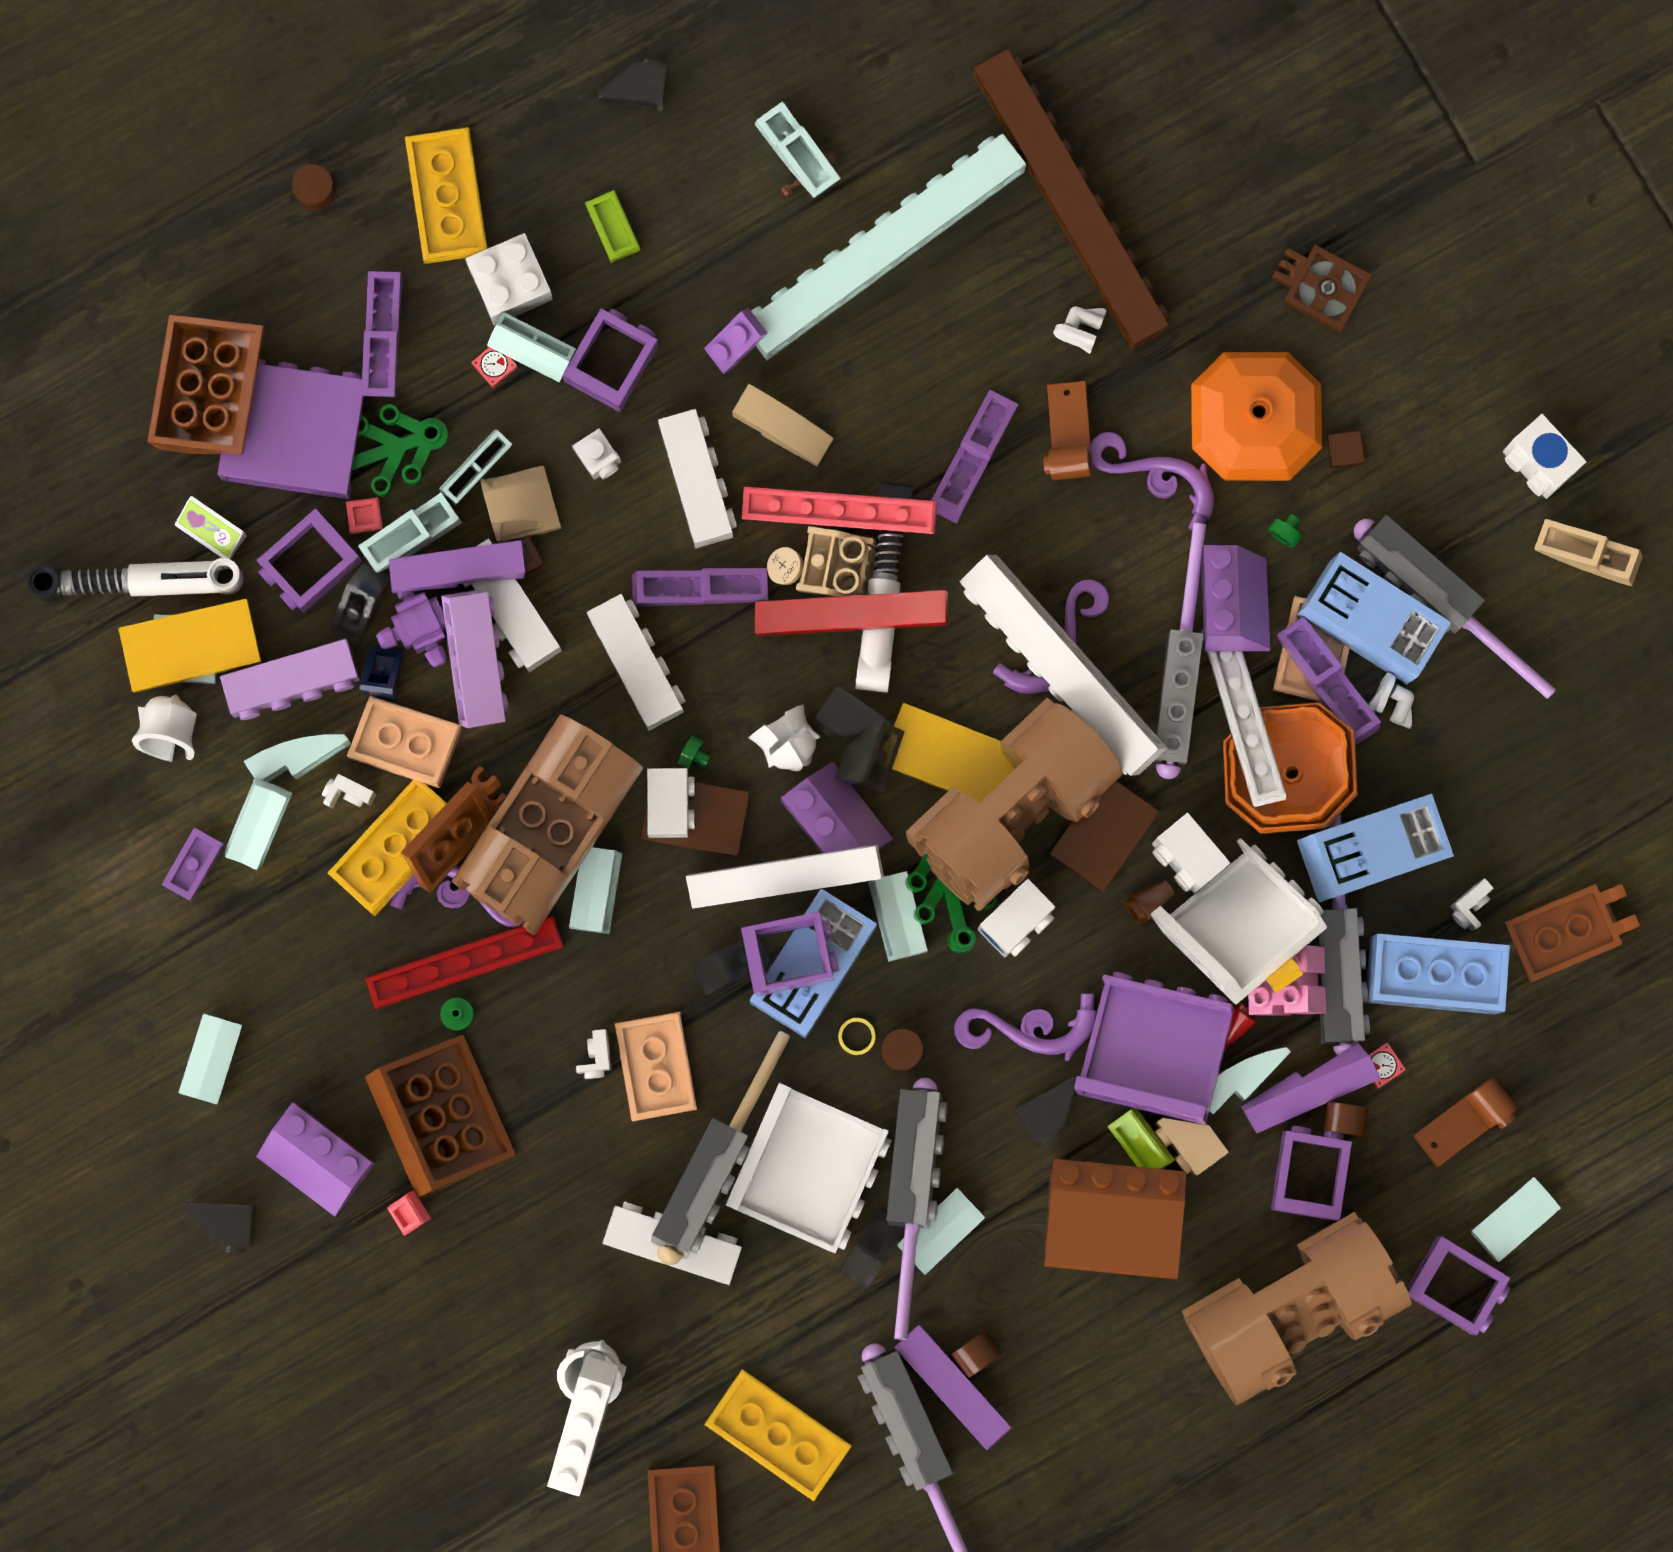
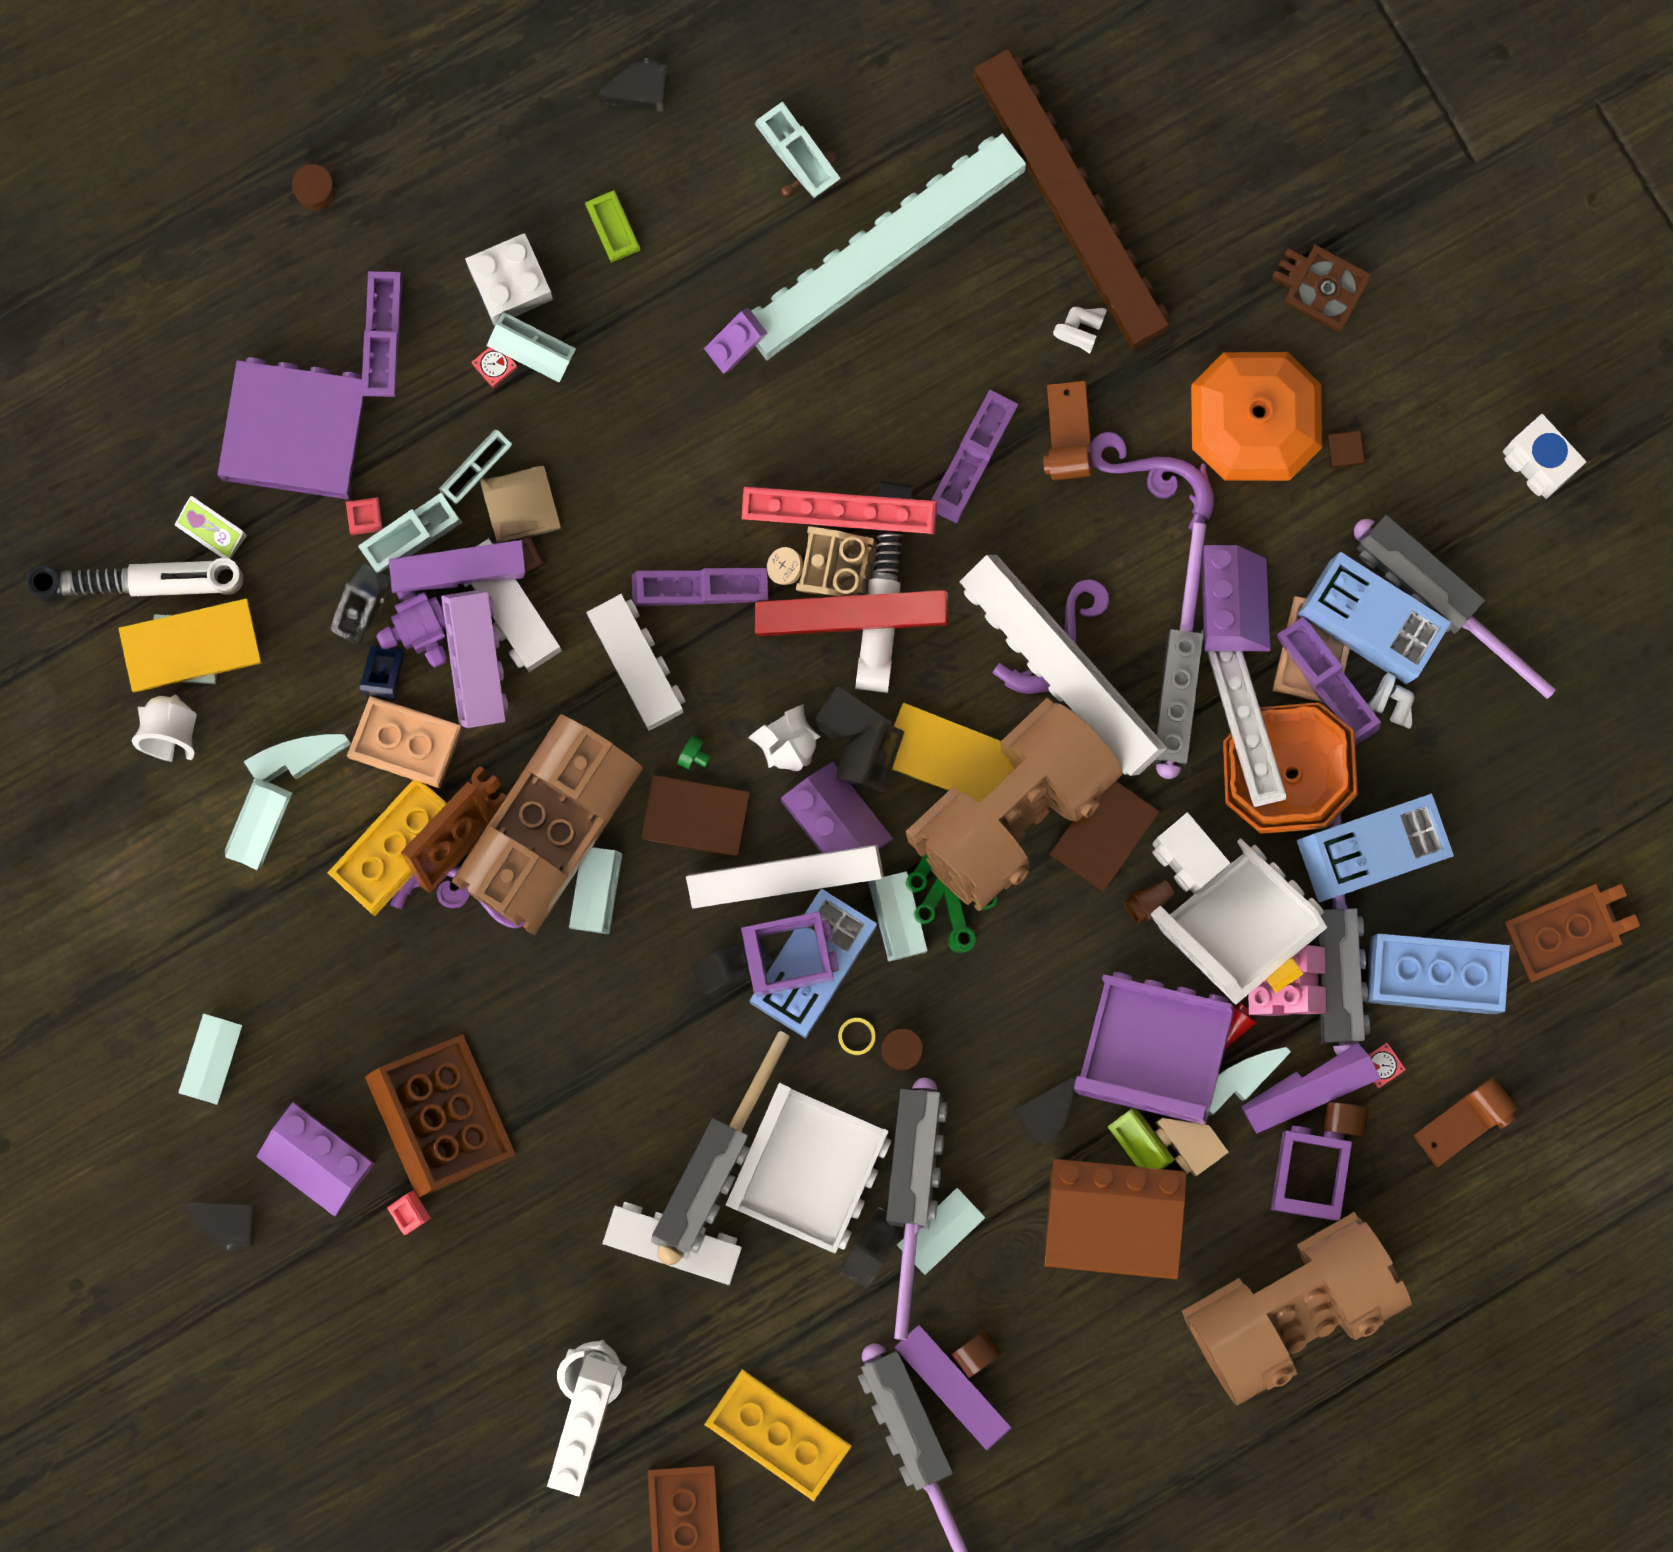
dark orange slope [147,315,265,455] -> none
medium lavender plate [162,828,225,902] -> none
lavender brick [220,639,360,720] -> none
medium lavender window [257,508,362,613] -> none
white bracket [322,774,377,809] -> none
green plant [351,404,448,497] -> none
red tile [365,916,564,1010] -> none
yellow tile [405,127,488,264] -> none
green tile [440,997,474,1031] -> none
medium lavender window [562,308,659,413] -> none
white bracket [572,428,621,480] -> none
white bracket [576,1029,612,1079] -> none
light nougat tile [615,1012,697,1122] -> none
white brick [647,768,695,838] -> none
white brick [658,409,737,549] -> none
tan slope [732,384,834,467] -> none
medium lavender plant [954,994,1097,1061] -> none
white brick [978,879,1055,958] -> none
green tile [1268,514,1302,549] -> none
medium lavender window [1406,1236,1510,1336] -> none
white bracket [1450,879,1494,931] -> none
light aqua piece [1471,1177,1561,1262] -> none
tan slope [1534,519,1643,587] -> none

